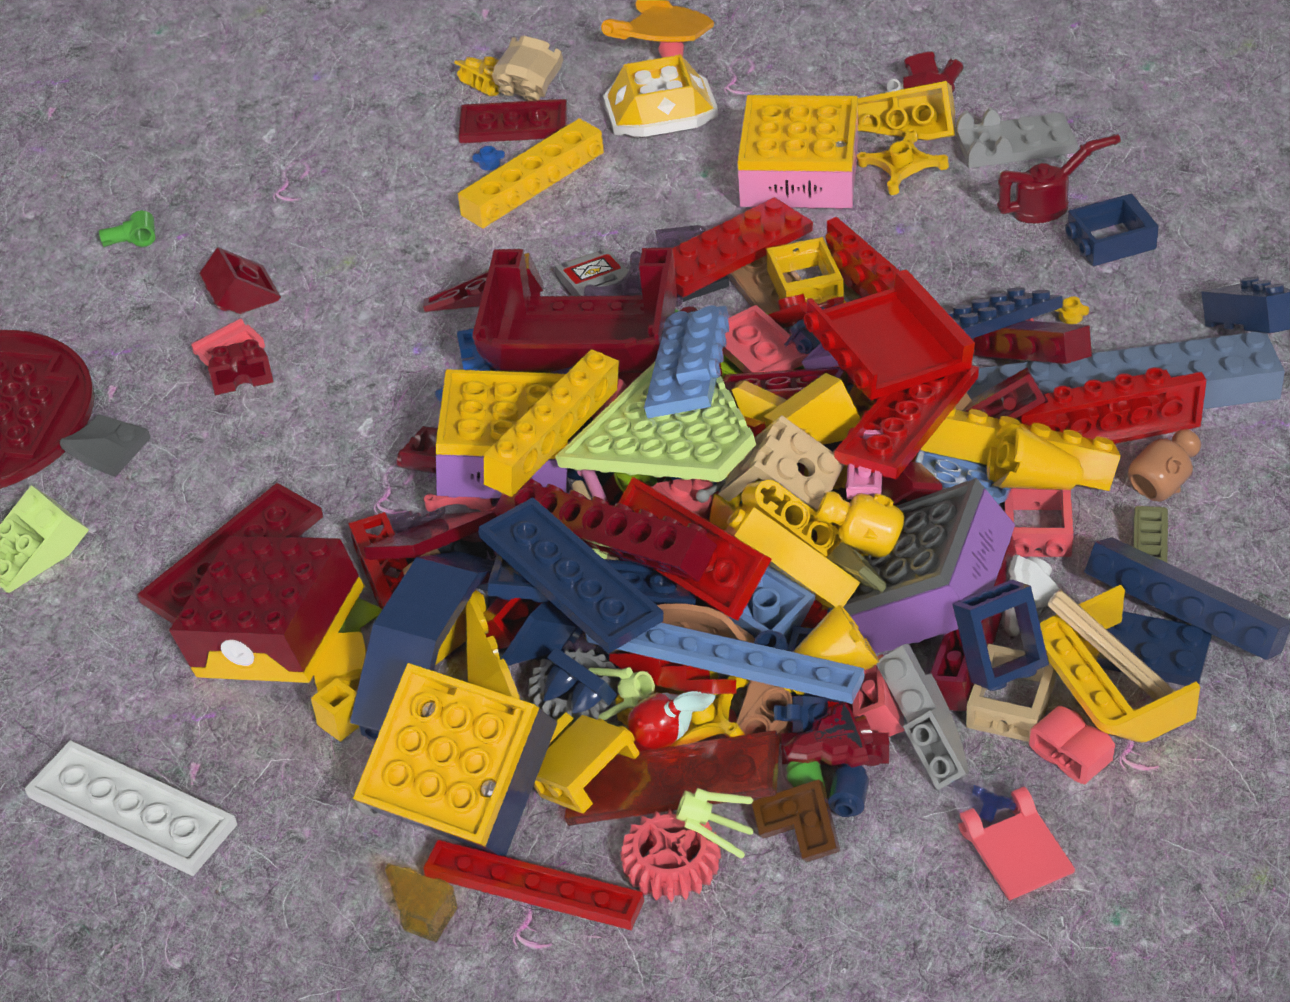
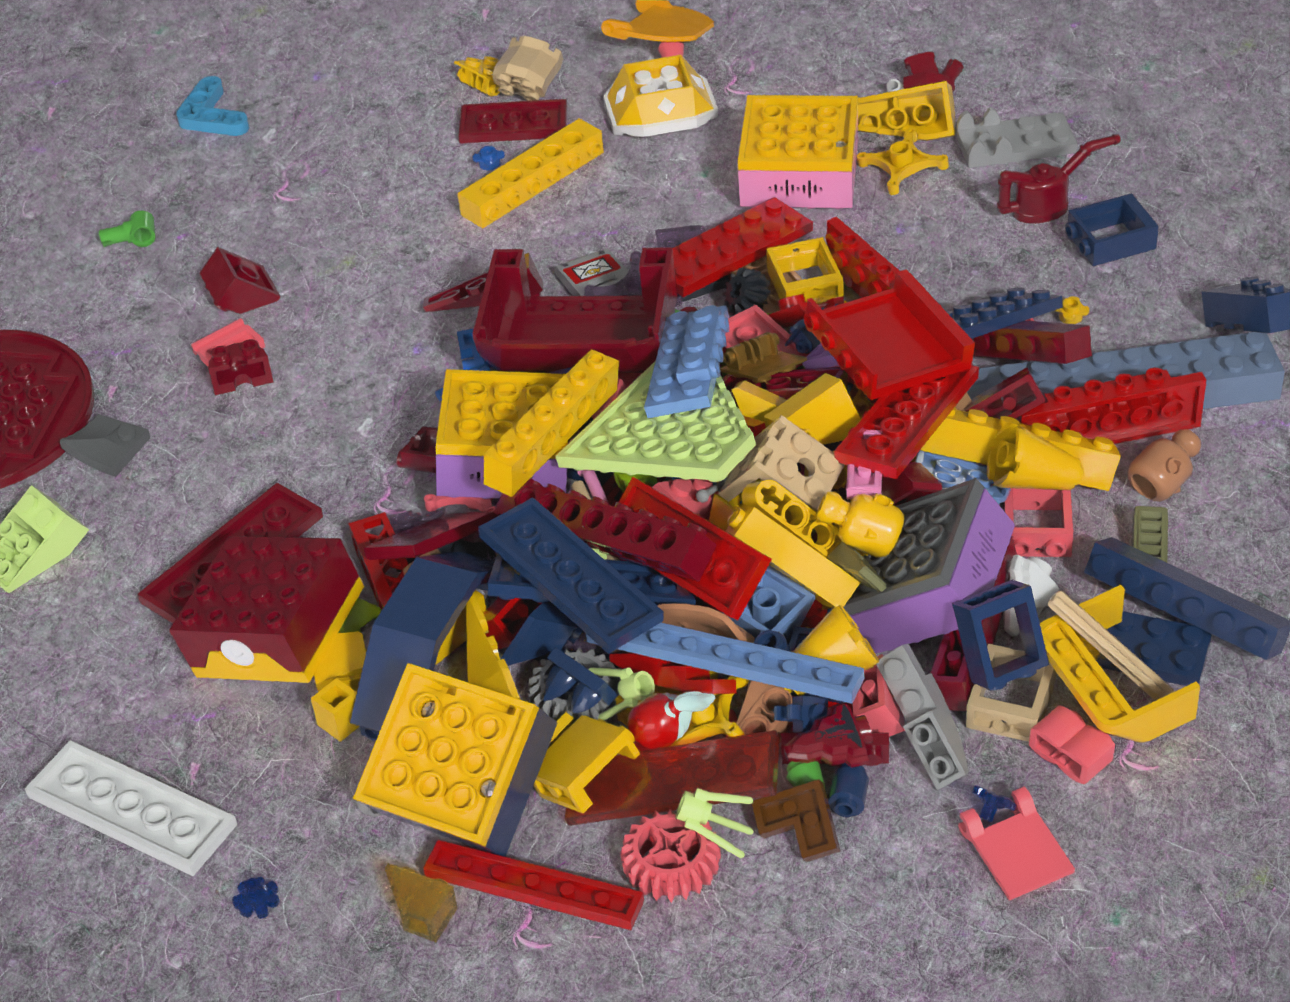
none -> dark azure beam [176,76,250,136]
none -> clear blue plant [232,877,280,919]
none -> pearl gold hinge [720,332,807,383]
none -> black gear [722,268,771,315]

